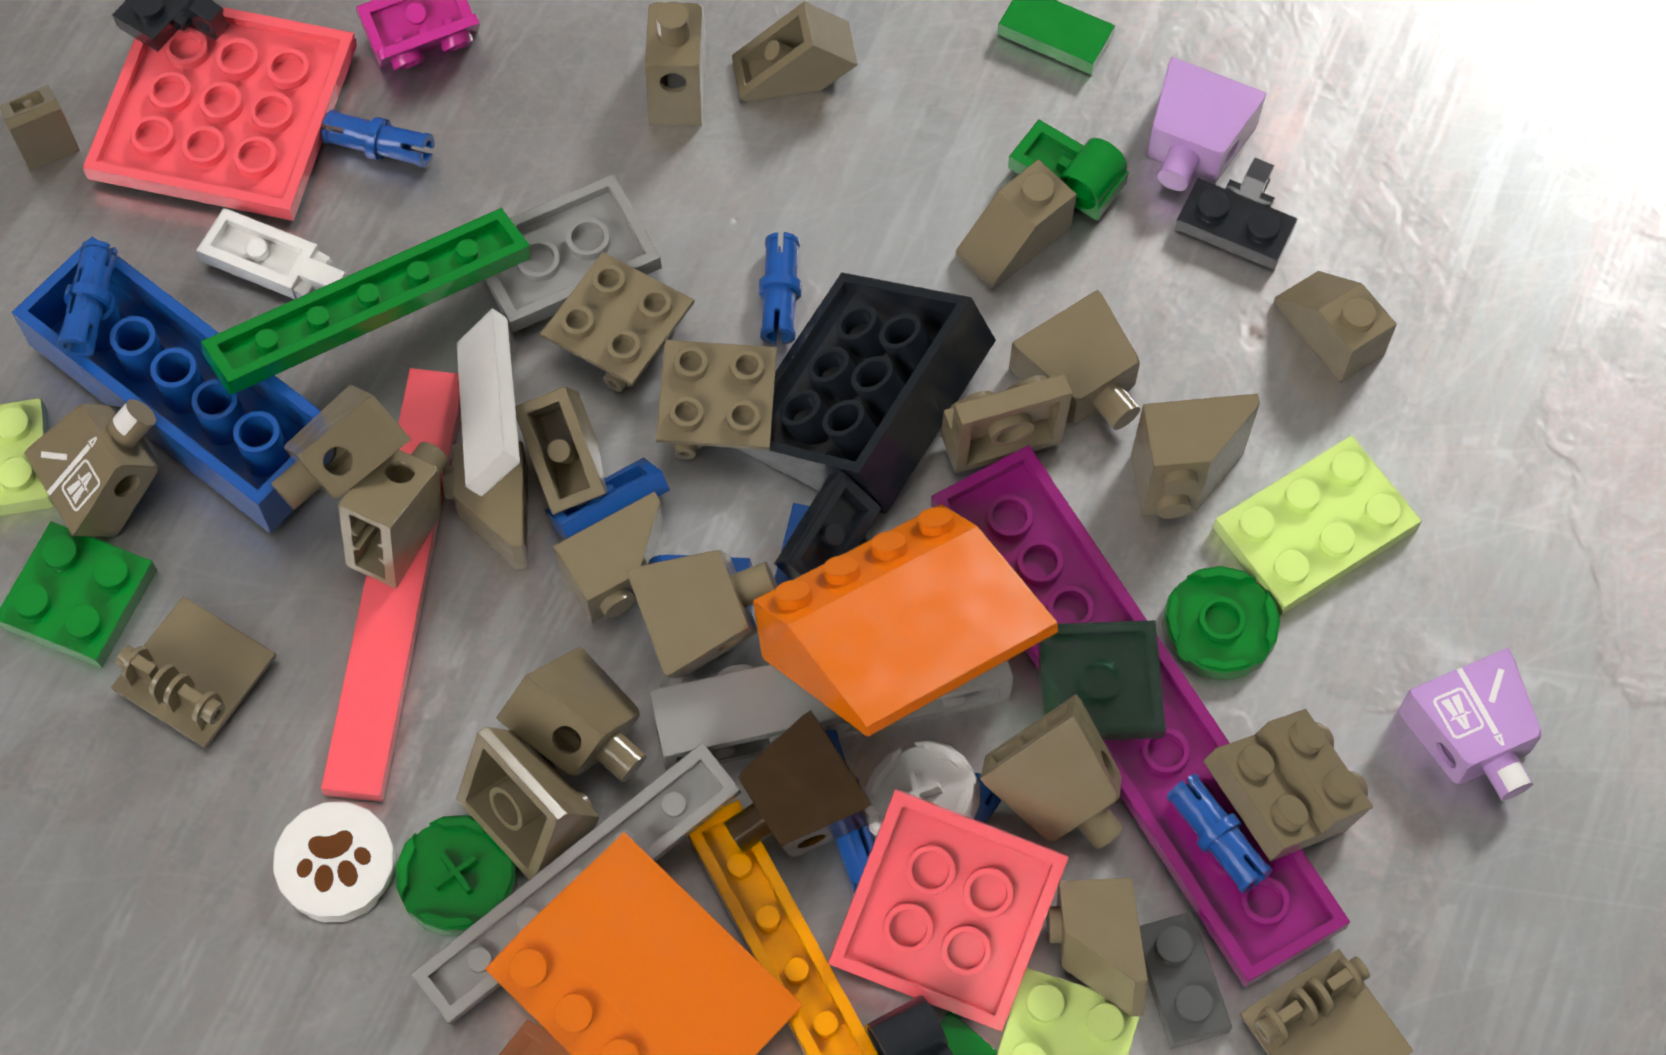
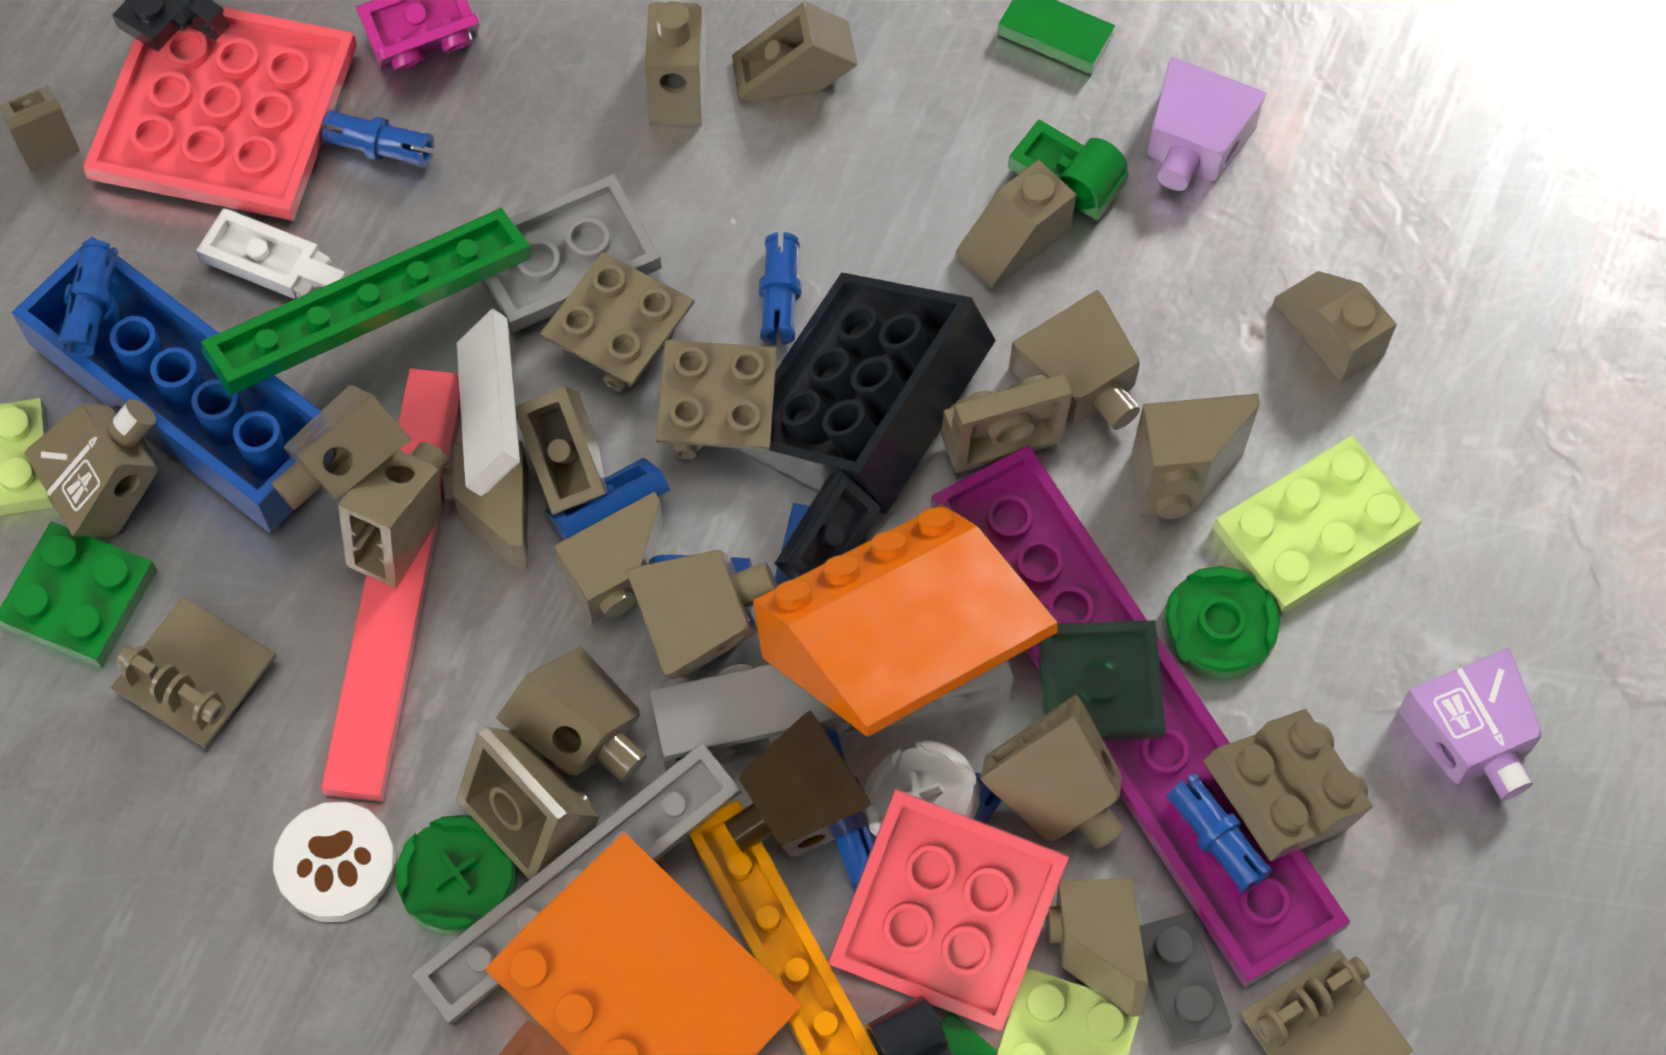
black hinge [1175,157,1298,270] -> none

